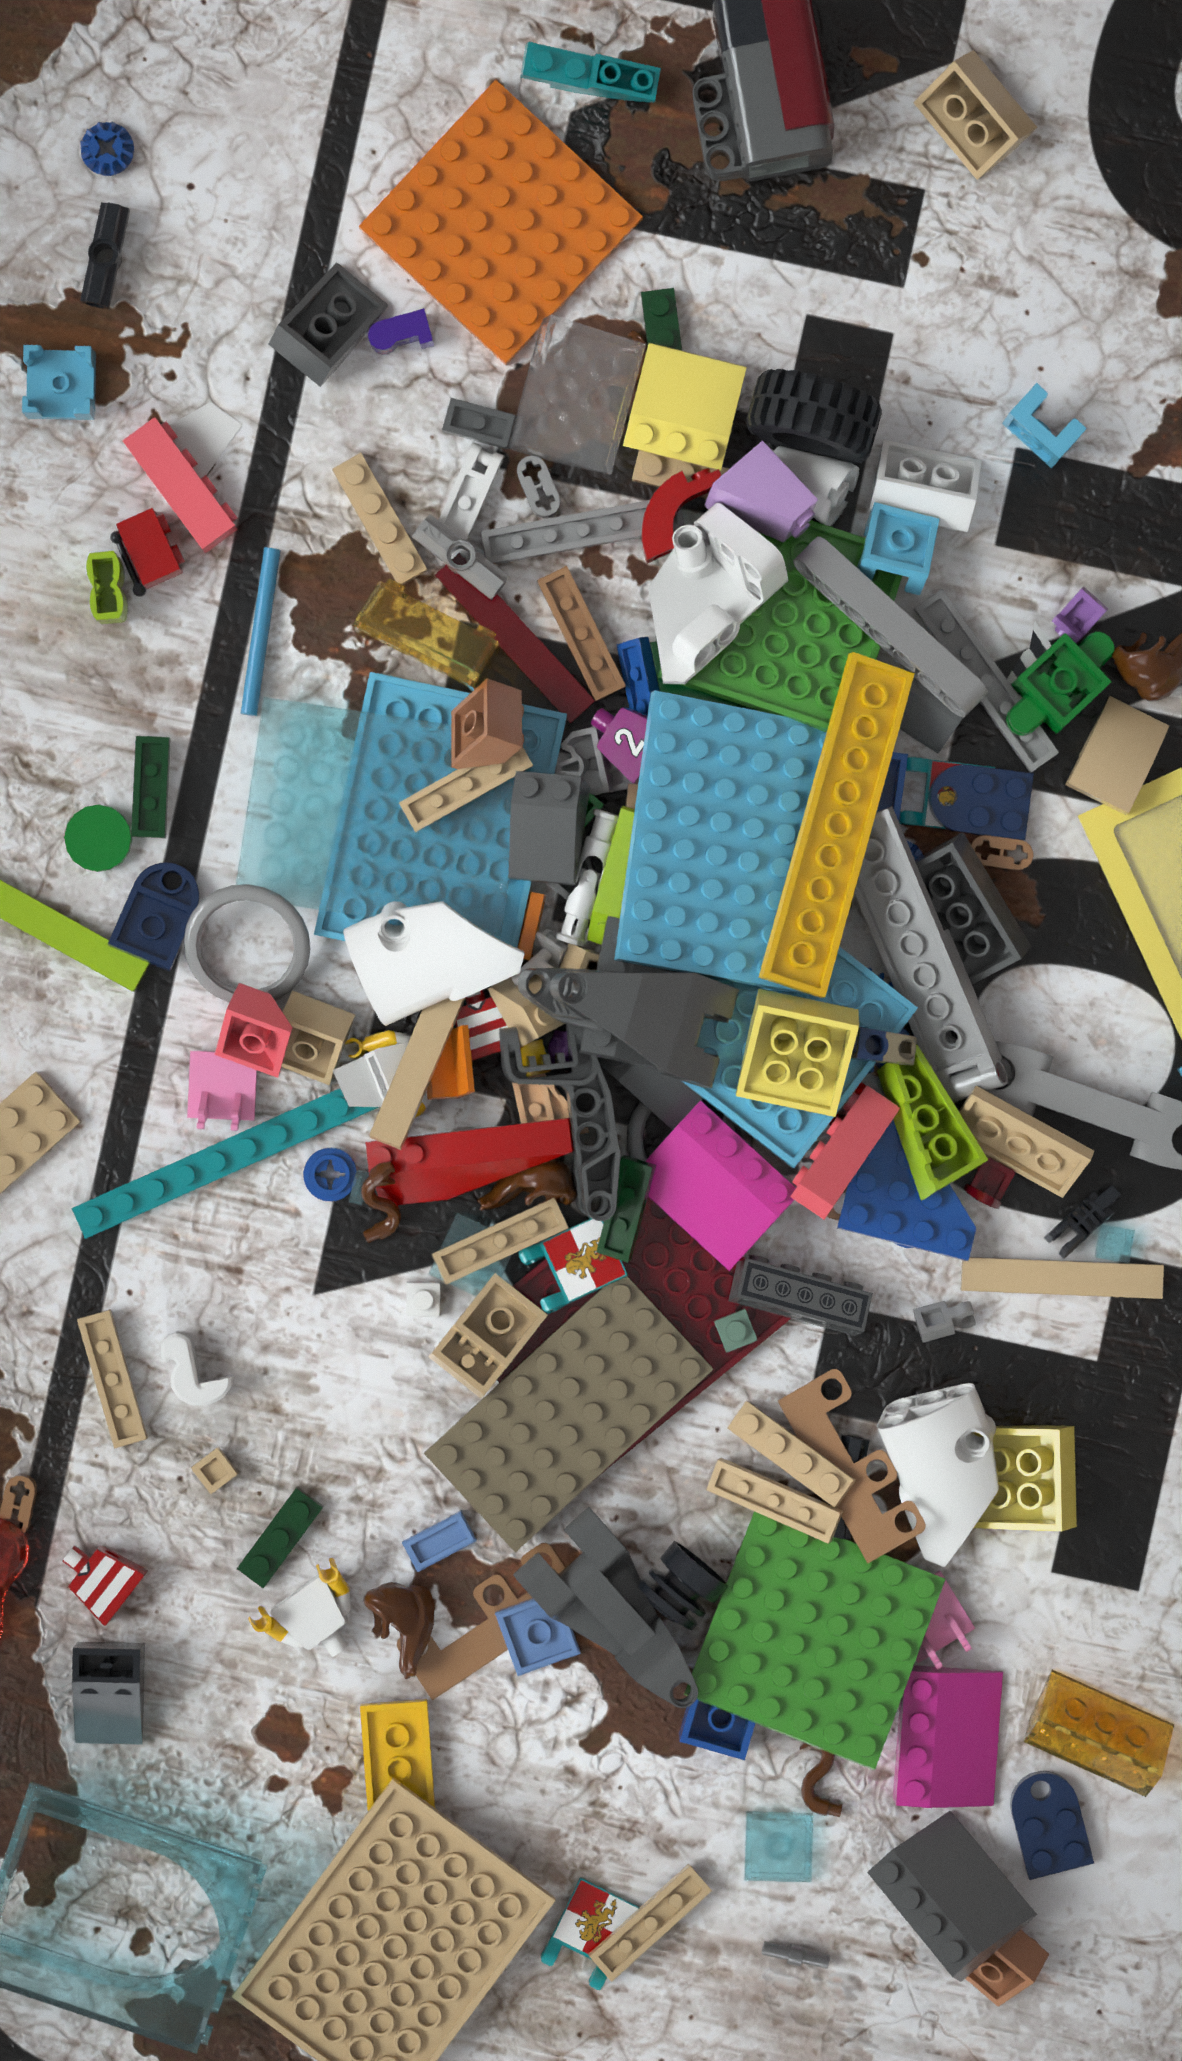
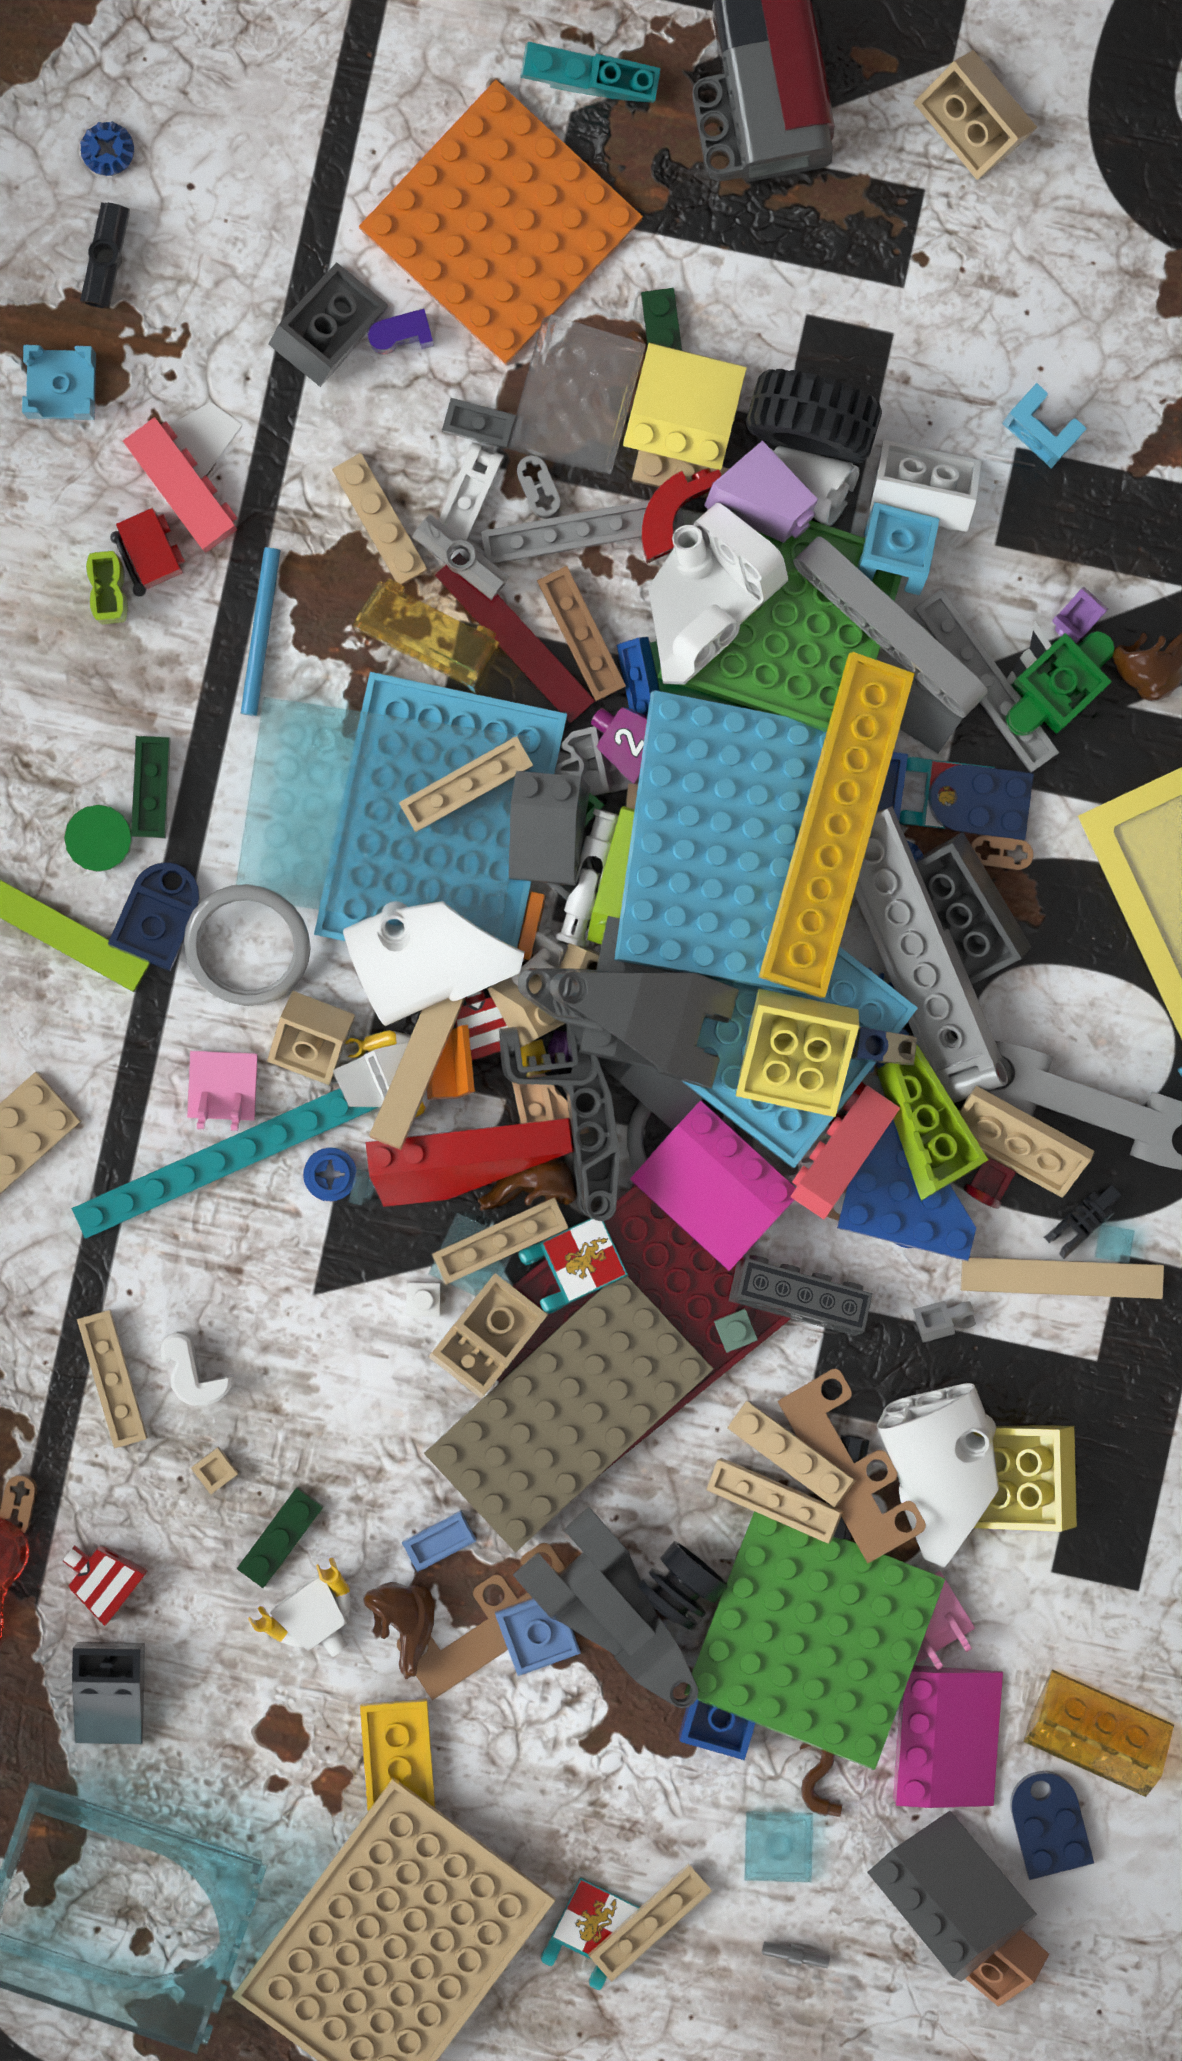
coral slope [215,983,293,1078] -> none
reddish brown animal [361,1162,401,1244] -> none
nougat slope [451,678,524,769] -> none
dark green plate [596,1155,656,1263] -> none
tan slope [1065,696,1169,815] -> none

